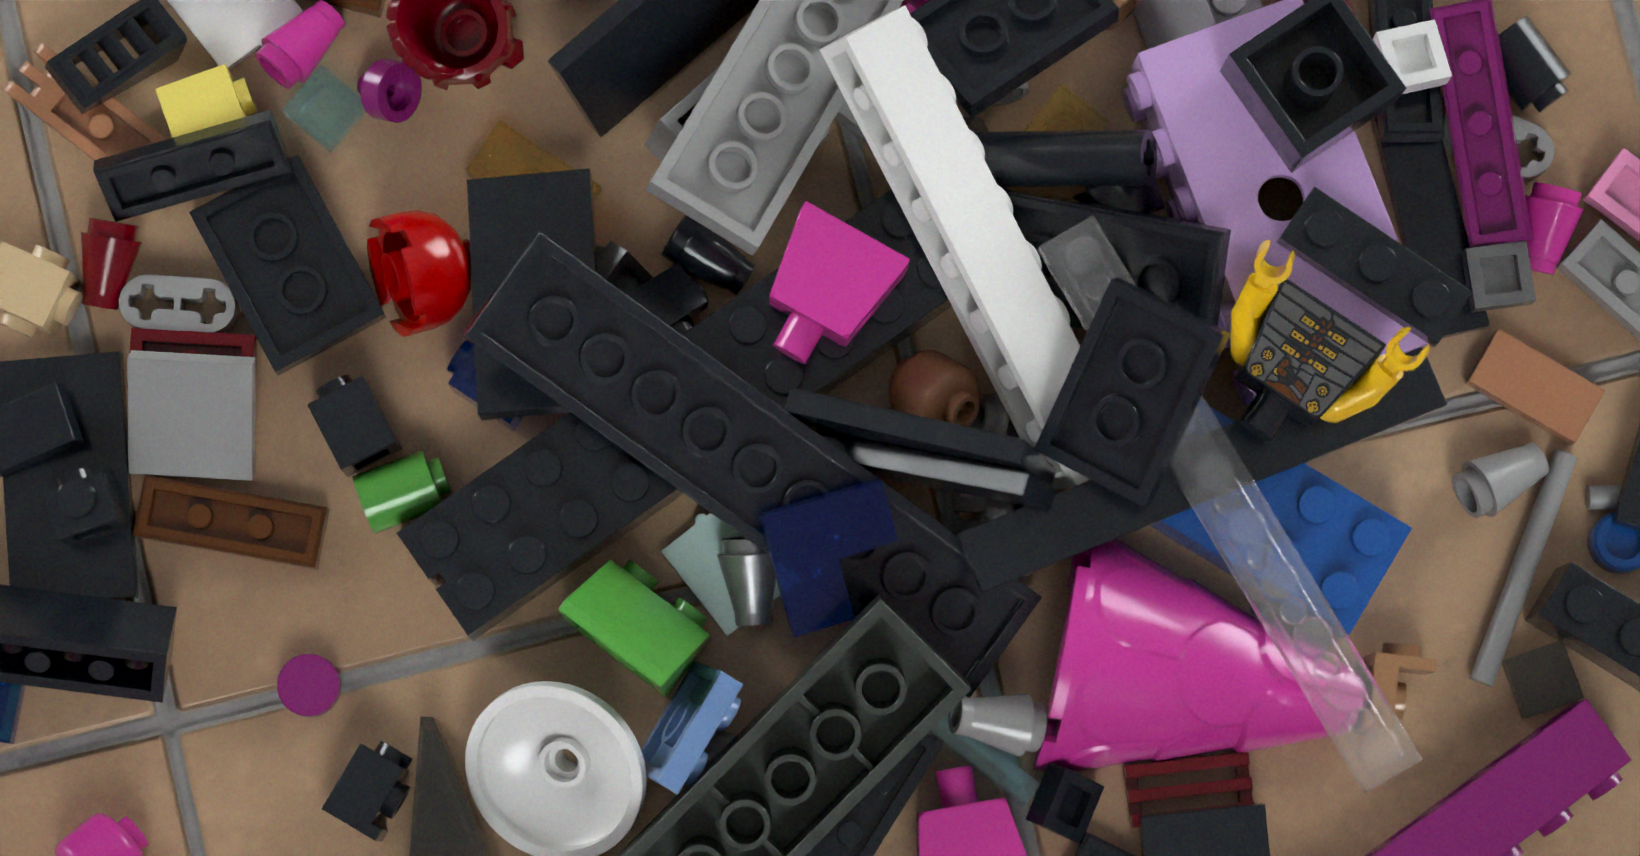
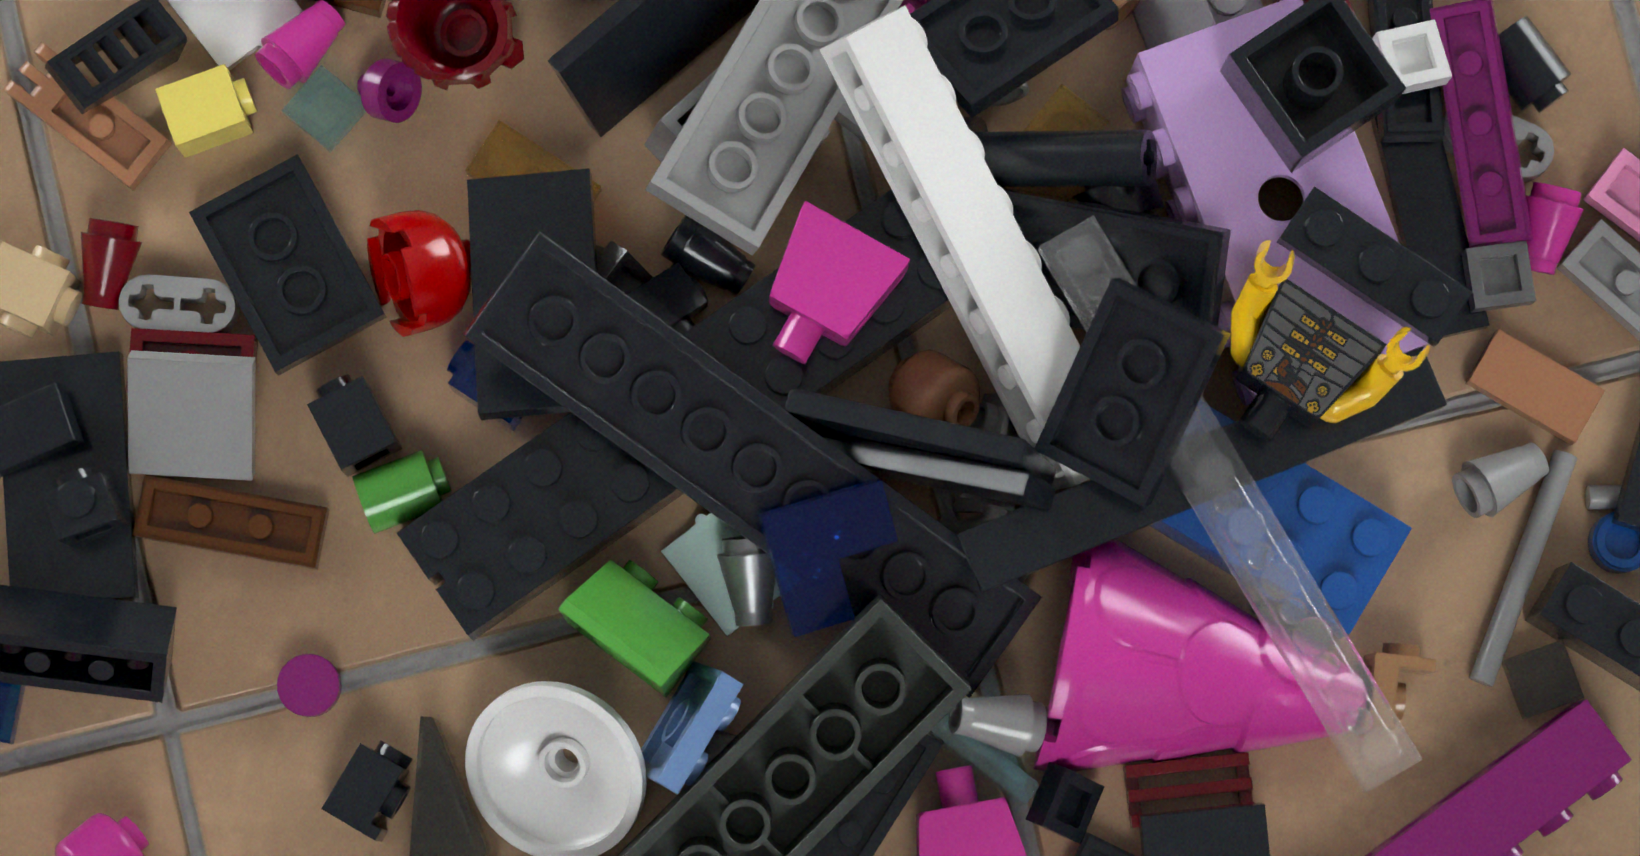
black tile [93,110,292,222] -> none

